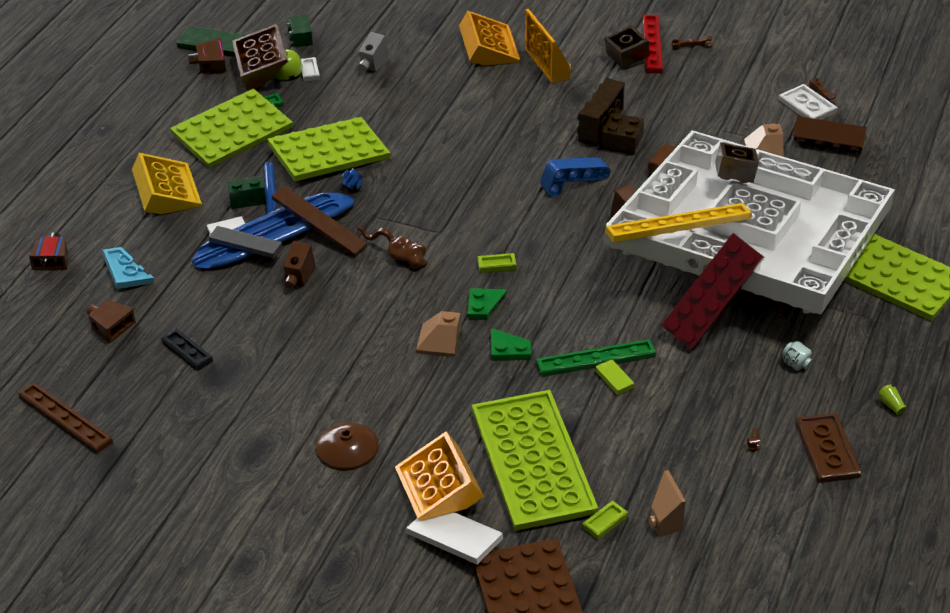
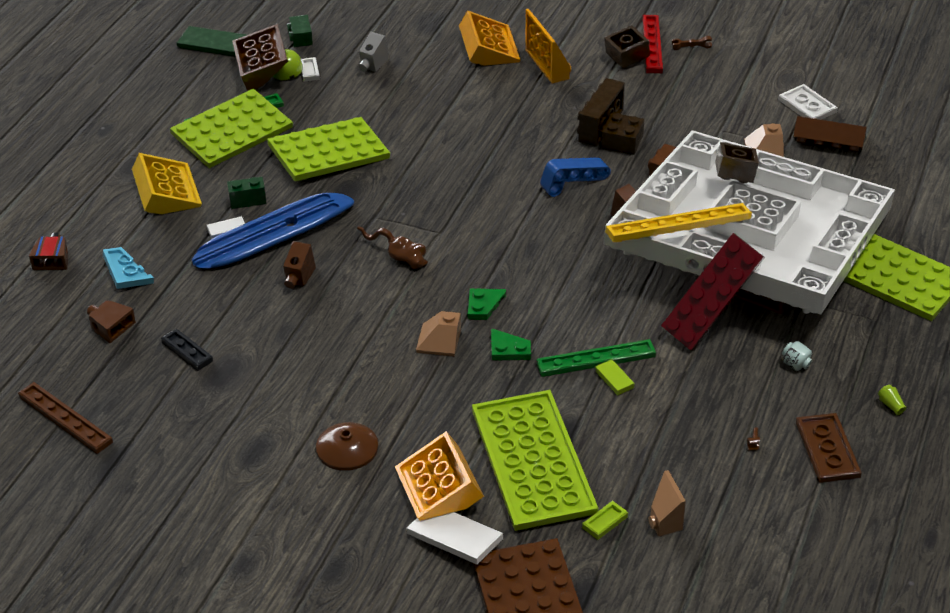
reddish brown torso [188,38,227,72] -> none
dark grey tile [208,226,283,258] -> none
blue axle [264,162,277,214] -> none
reddish brown tile [272,185,367,257] -> none
blue gear [342,168,363,190] -> none
lime tile [477,253,517,273] -> none
reddish brown piece [809,78,836,104] -> none

